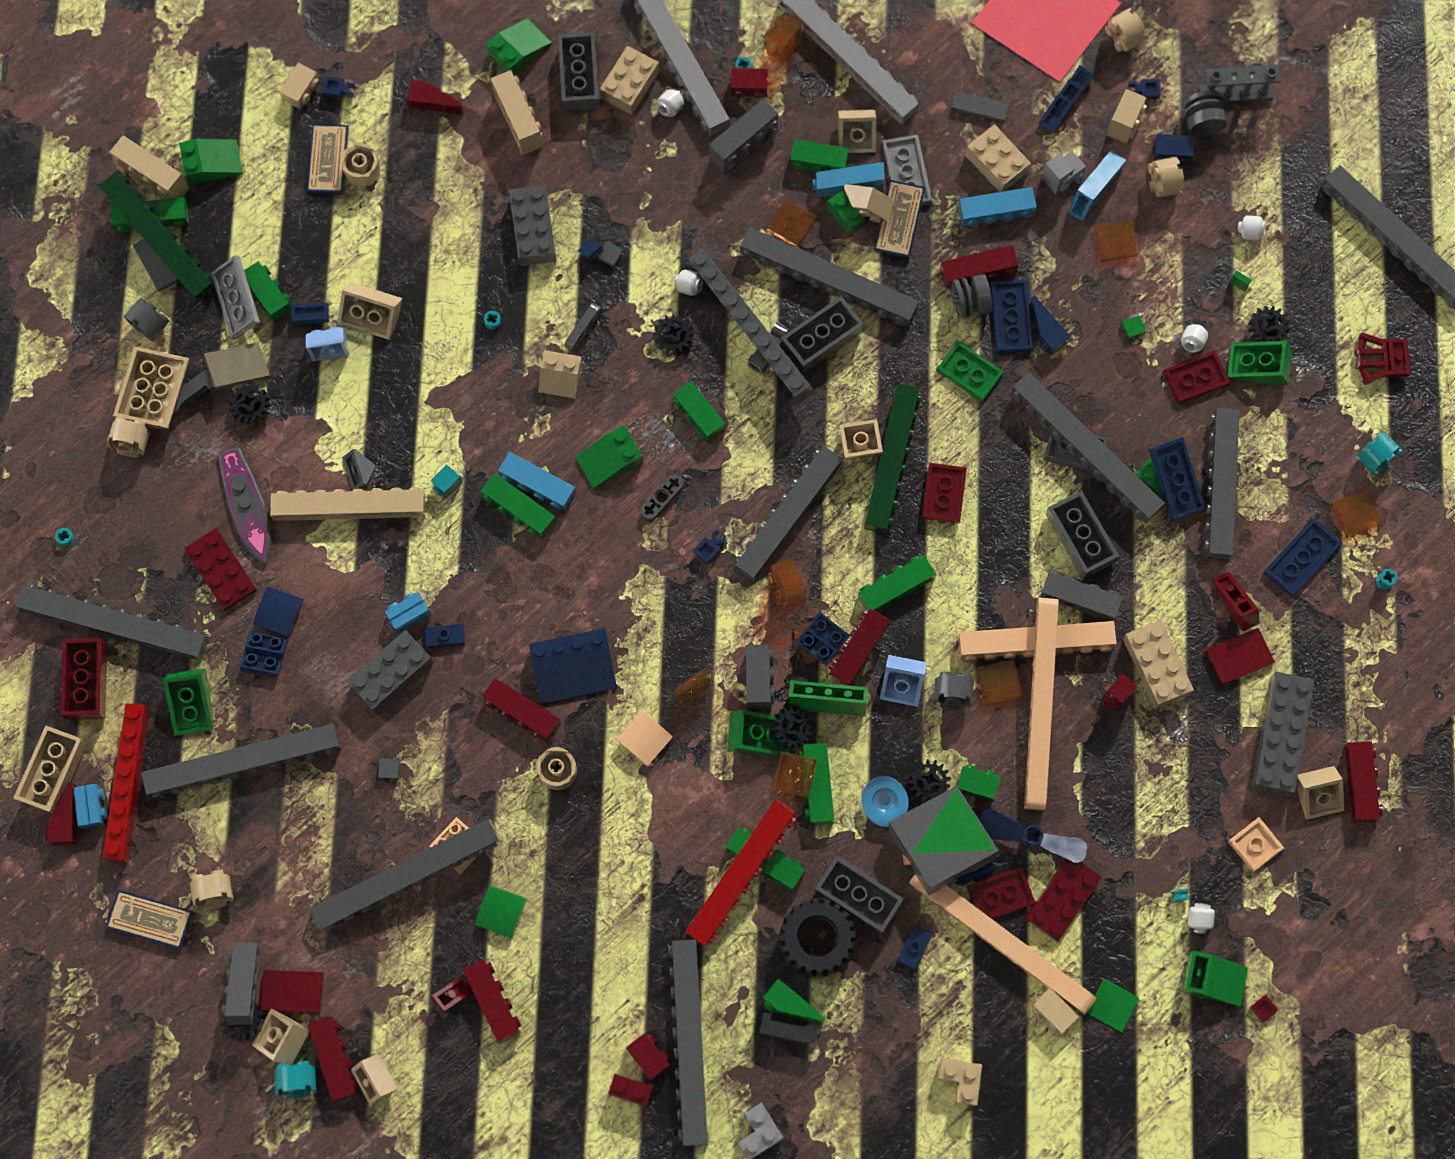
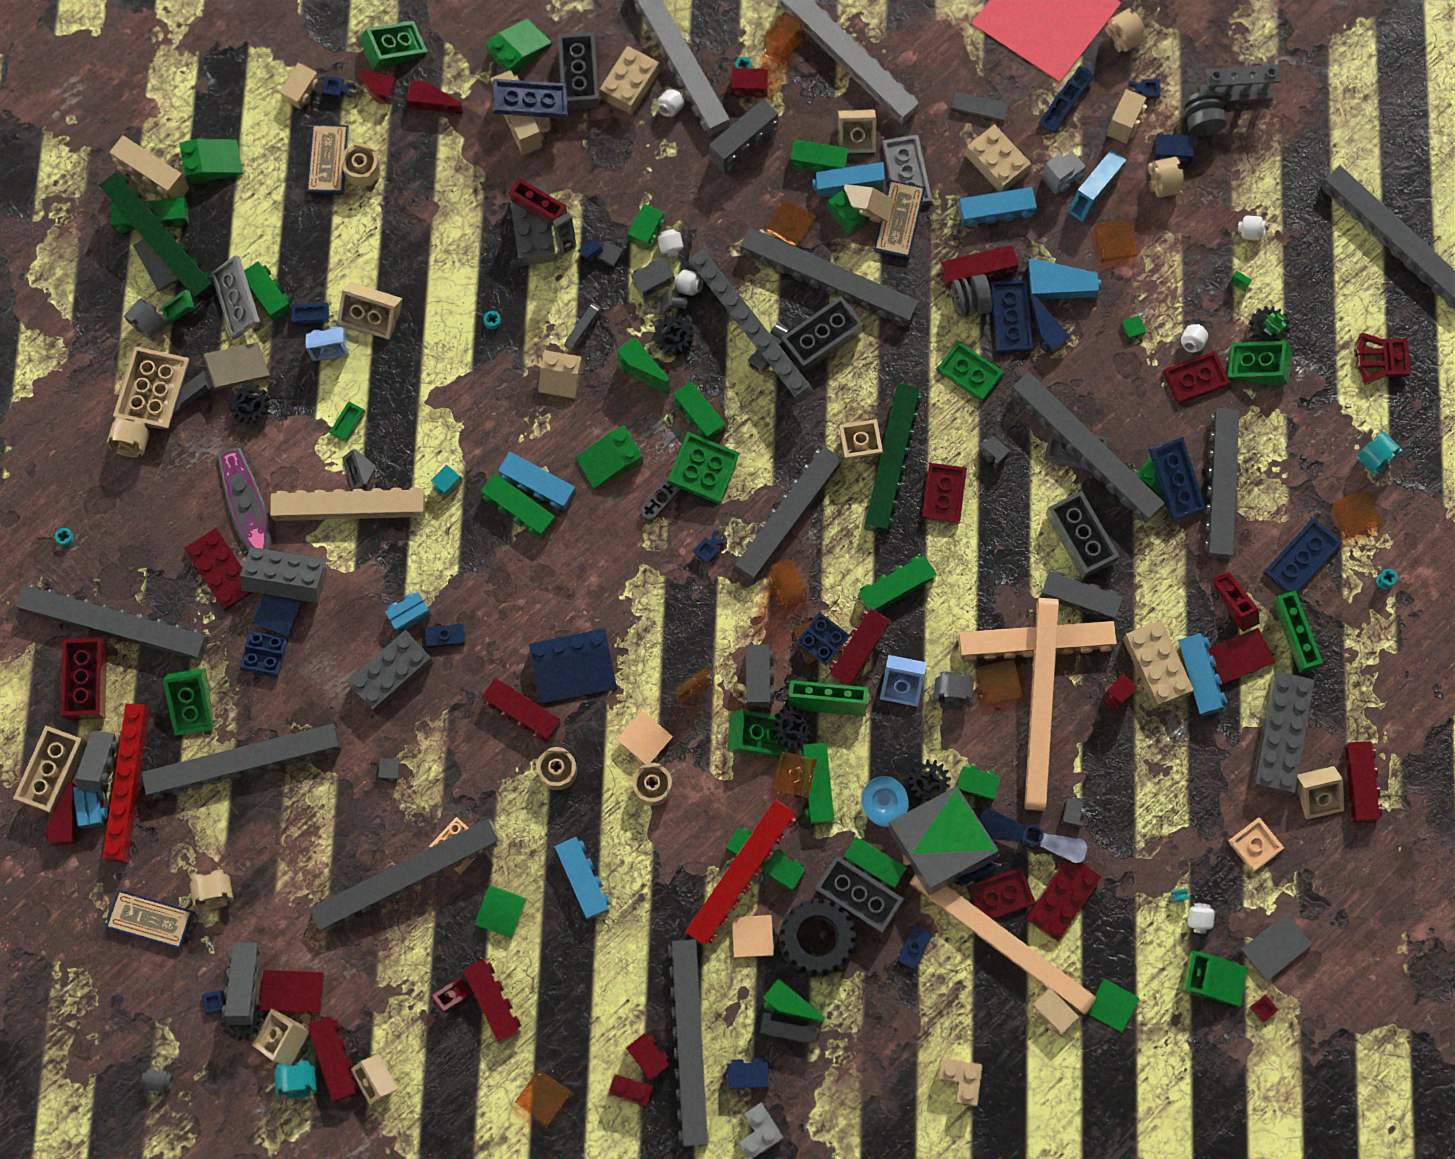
none -> dark grey brick [76,731,119,793]
none -> dark grey brick [141,1069,173,1092]
none -> green tile [161,290,194,324]
none -> dark blue tile [202,990,225,1015]
none -> dark grey brick [240,547,327,603]
none -> green tile [329,401,365,443]
none -> dark red slope [358,70,397,104]
none -> green slope [359,21,427,71]
none -> dark blue tile [492,79,568,119]
none -> dark red brick [509,178,567,226]
none -> clear orange tile [515,1069,571,1126]
none -> dark grey tile [552,212,577,256]
none -> dark azure brick [554,837,611,921]
none -> green slope [617,337,670,394]
none -> green brick [627,203,666,250]
none -> dark grey brick [631,257,675,299]
none -> tan brick [632,763,673,806]
none -> dark grey bracket [643,289,687,315]
none -> white head [657,229,684,258]
none -> green plate [667,432,740,504]
none -> dark blue brick [728,1059,769,1089]
none -> light nougat tile [732,915,774,958]
none -> green brick [843,836,907,890]
none -> dark grey brick [979,436,1010,469]
none -> dark azure slope [1027,259,1101,300]
none -> dark grey brick [1061,797,1085,829]
none -> dark azure brick [1178,633,1227,716]
none -> dark grey tile [1240,913,1313,981]
none -> green gear [1263,312,1287,336]
none -> green brick [1273,591,1323,673]

